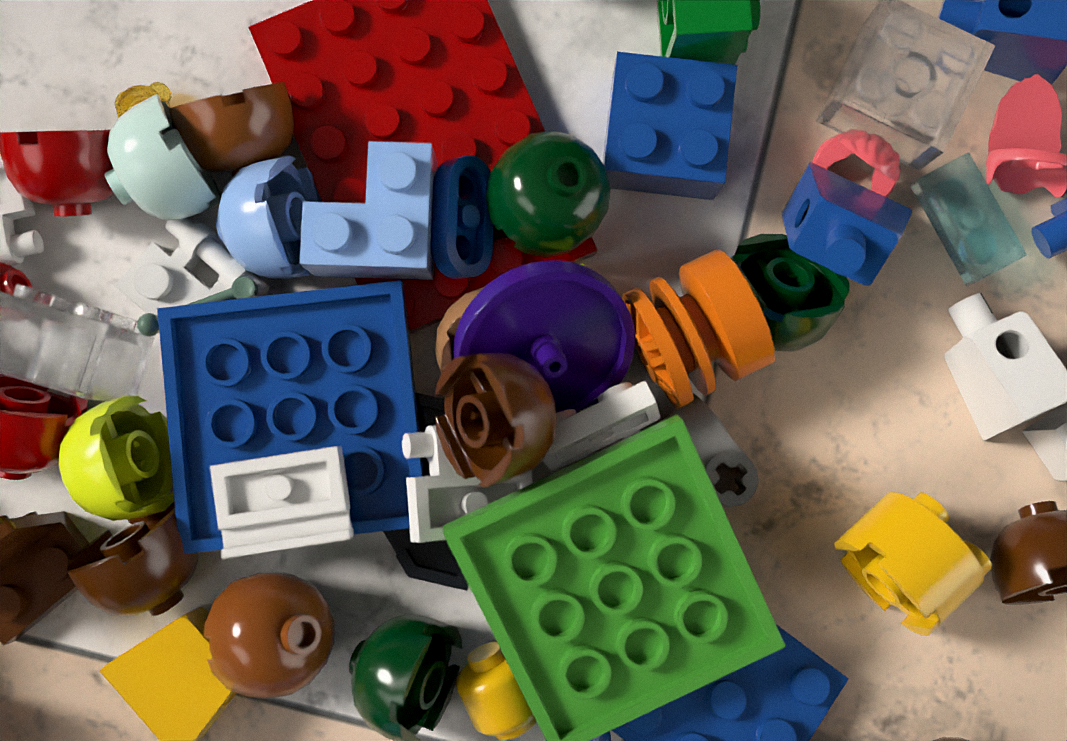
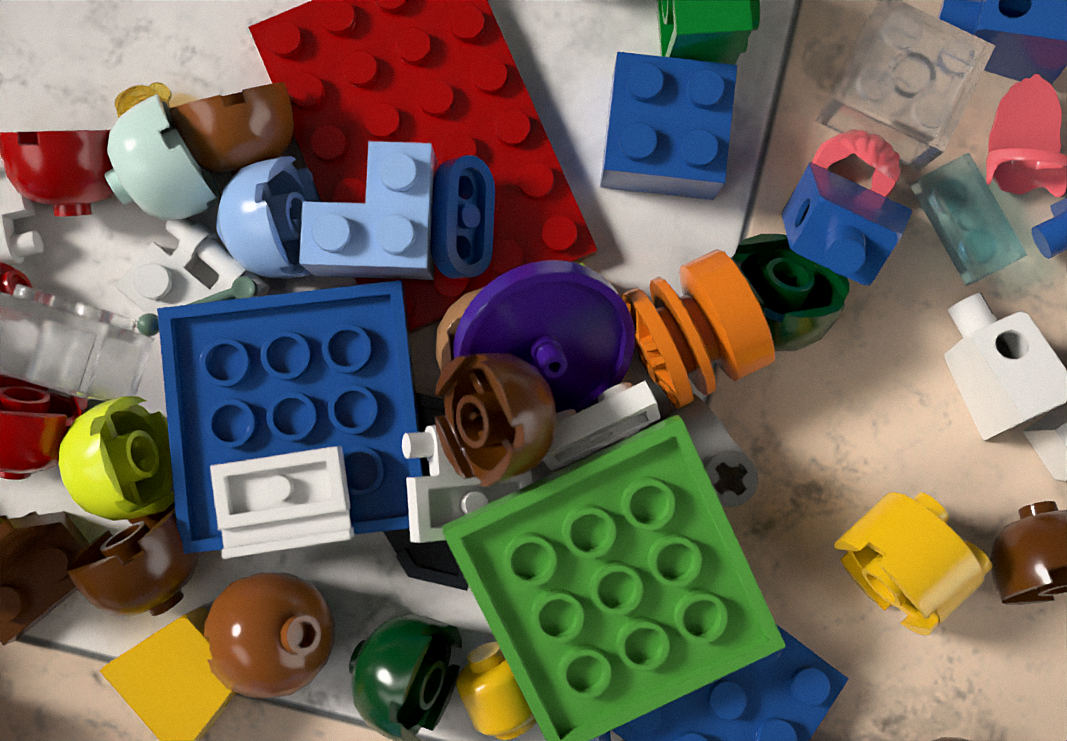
dark green cylinder [485,130,611,258] -> none

